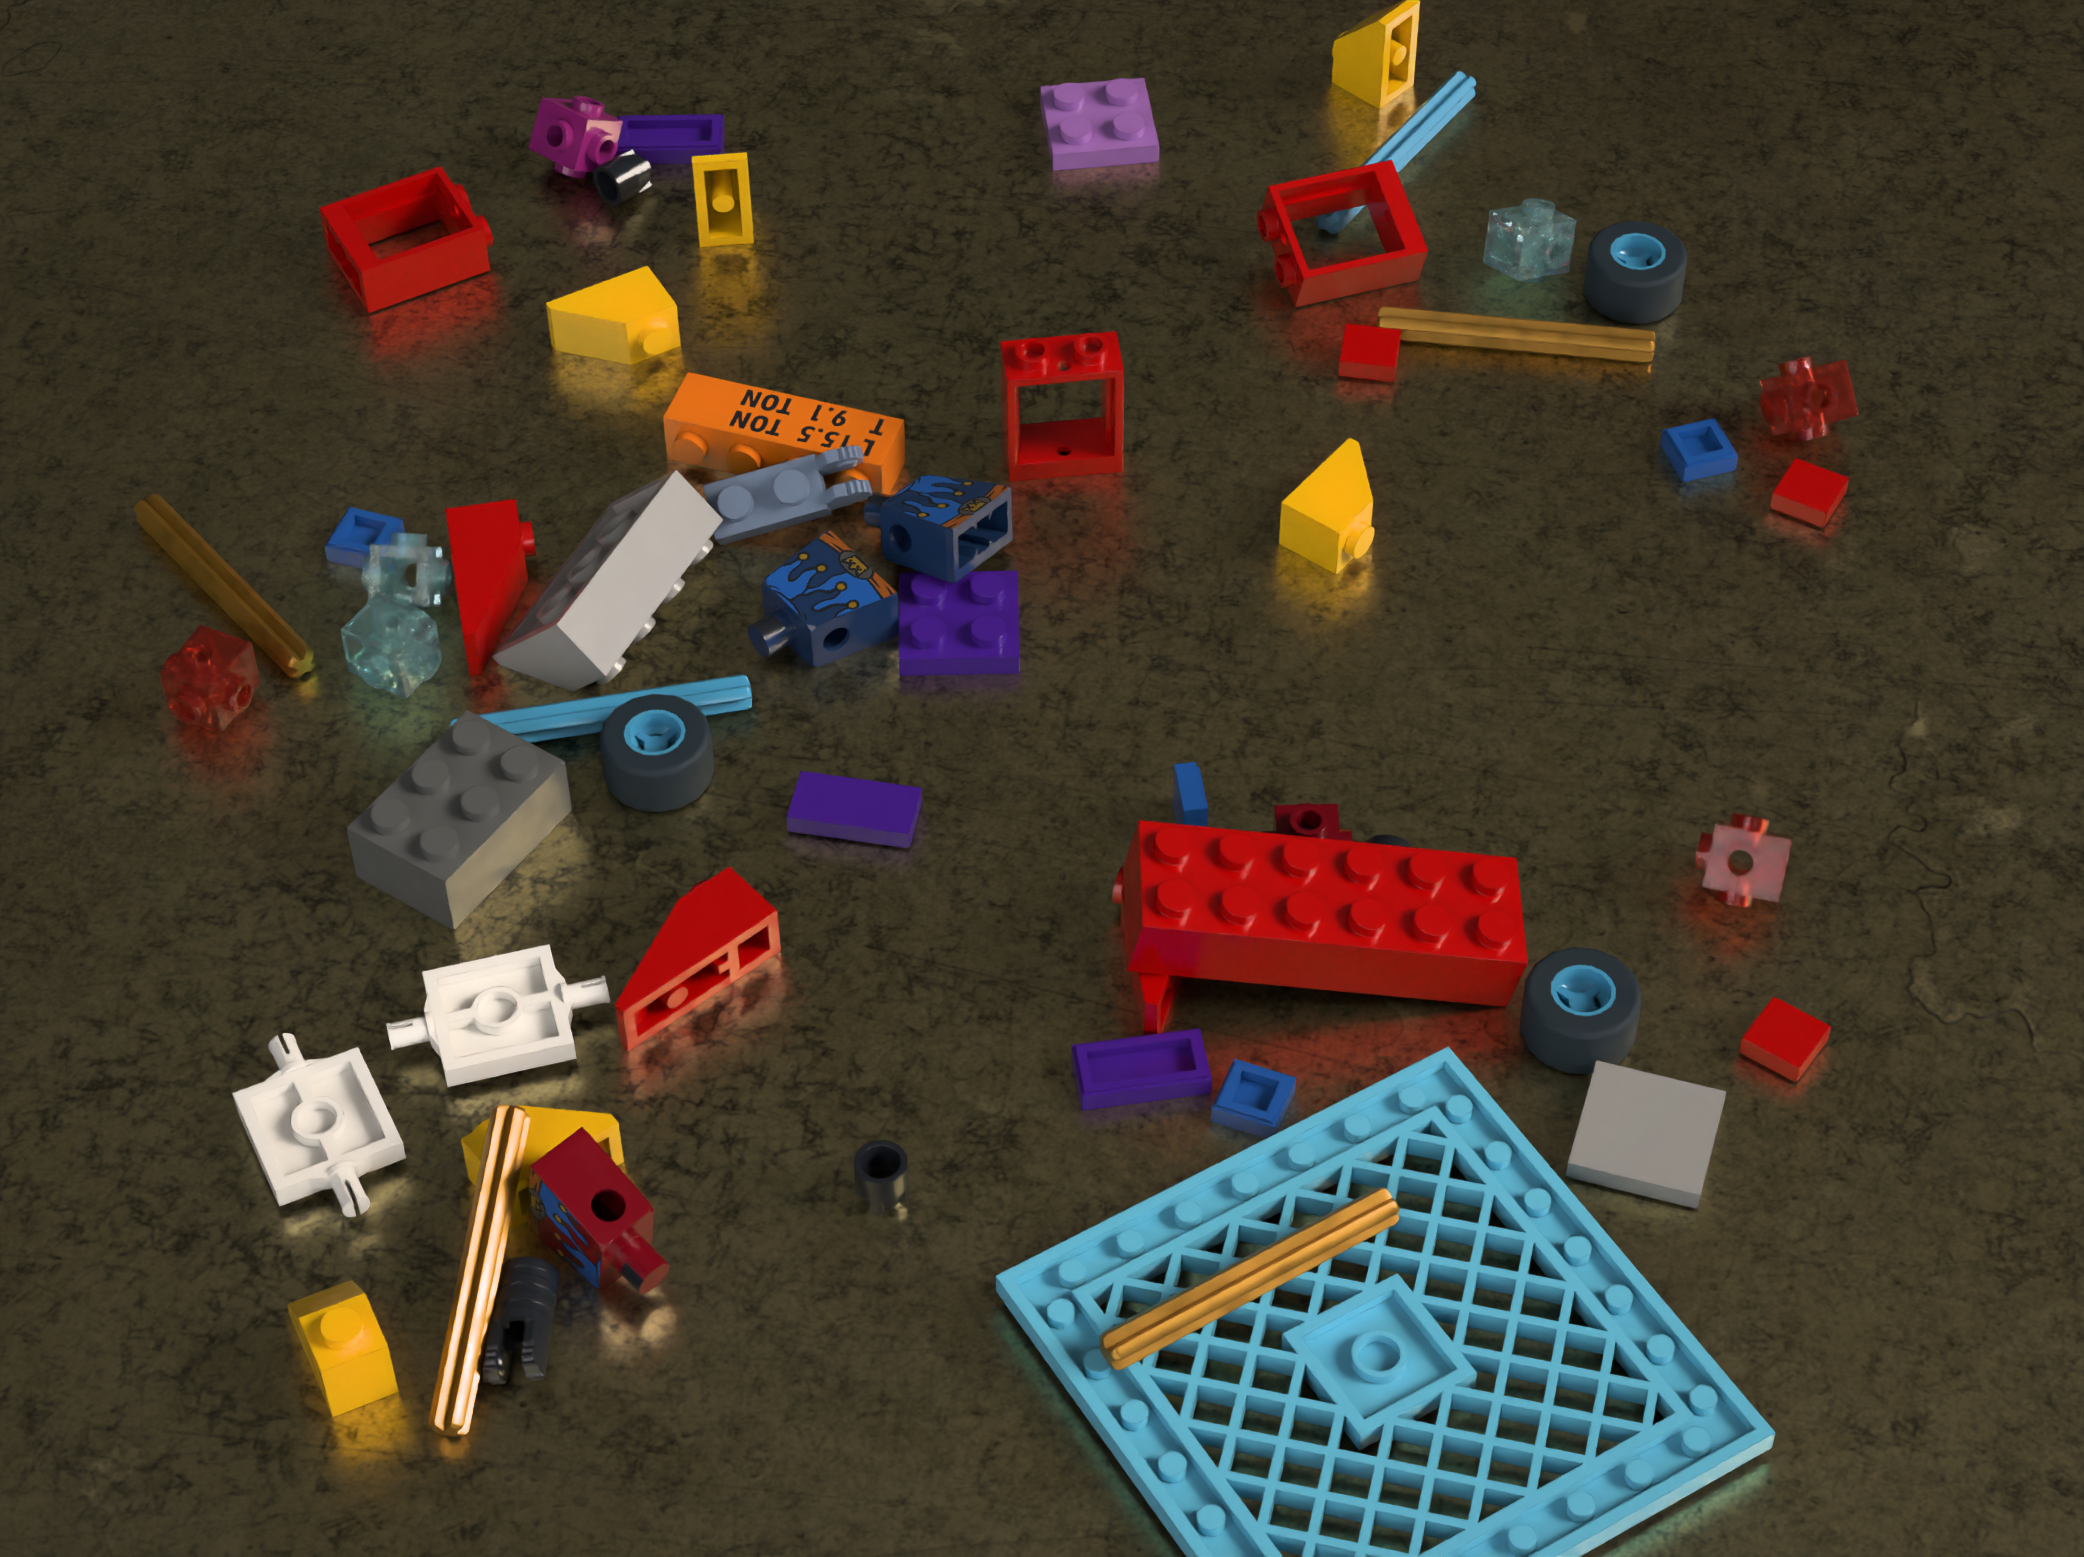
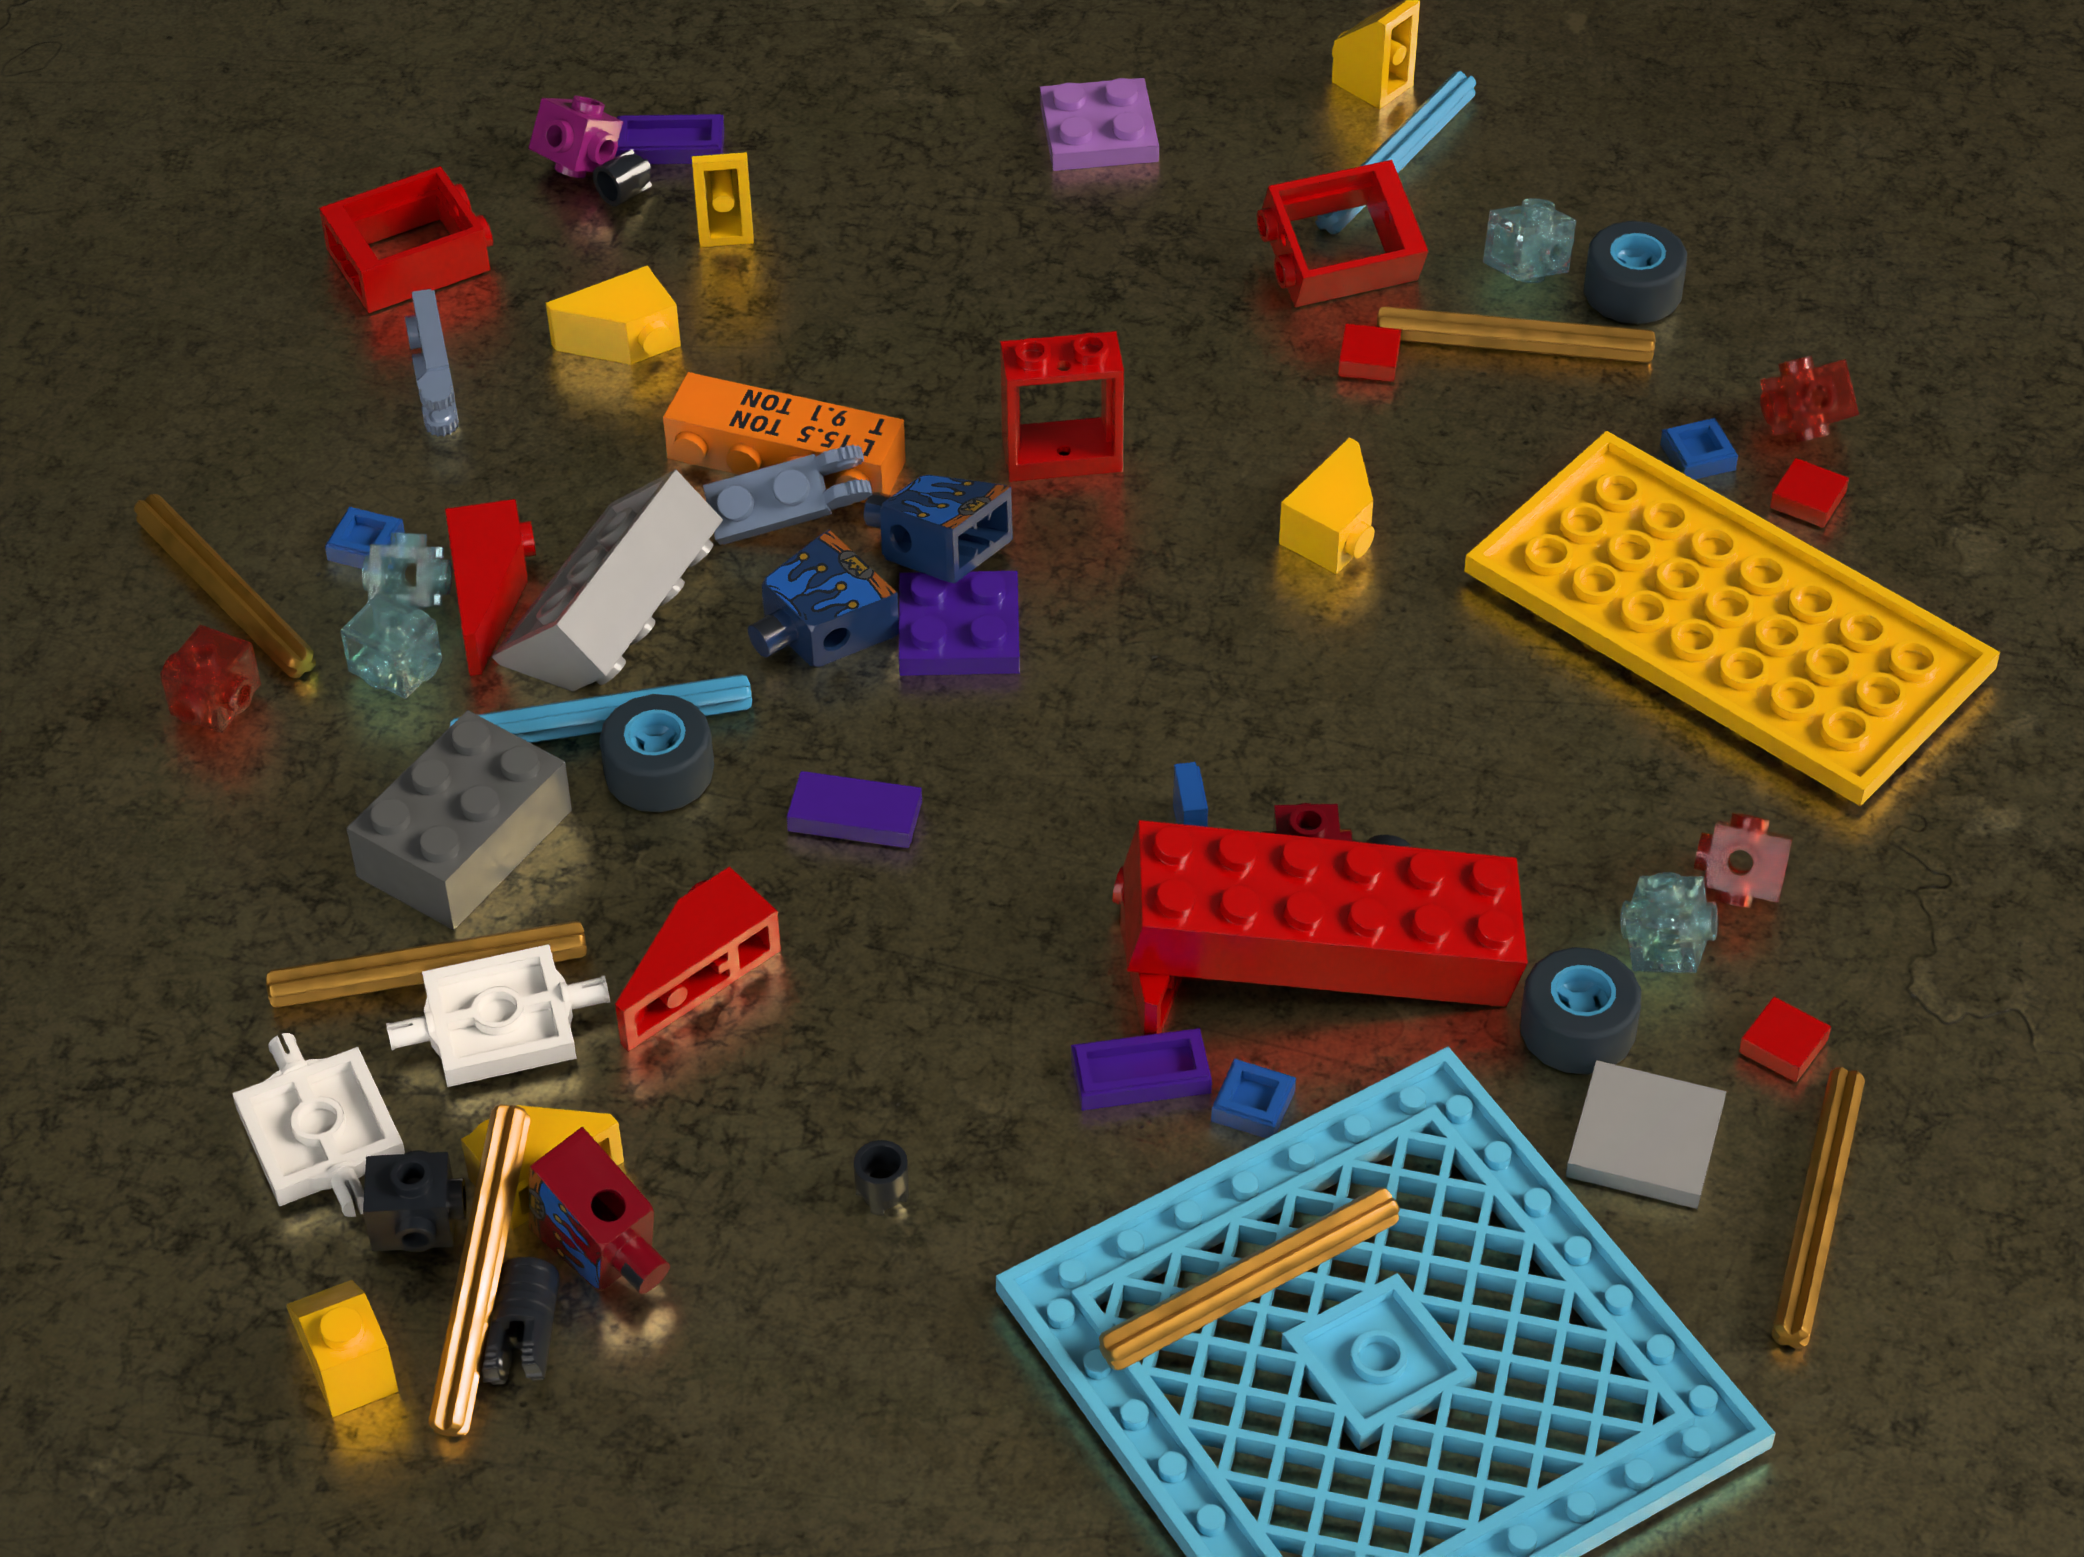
none -> pearl gold axle [266,921,587,1008]
none -> black brick [363,1150,467,1252]
none -> sand blue hinge [404,289,459,437]
none -> yellow plate [1464,431,2000,806]
none -> clear light blue brick [1621,872,1718,973]
none -> pearl gold axle [1771,1067,1865,1349]

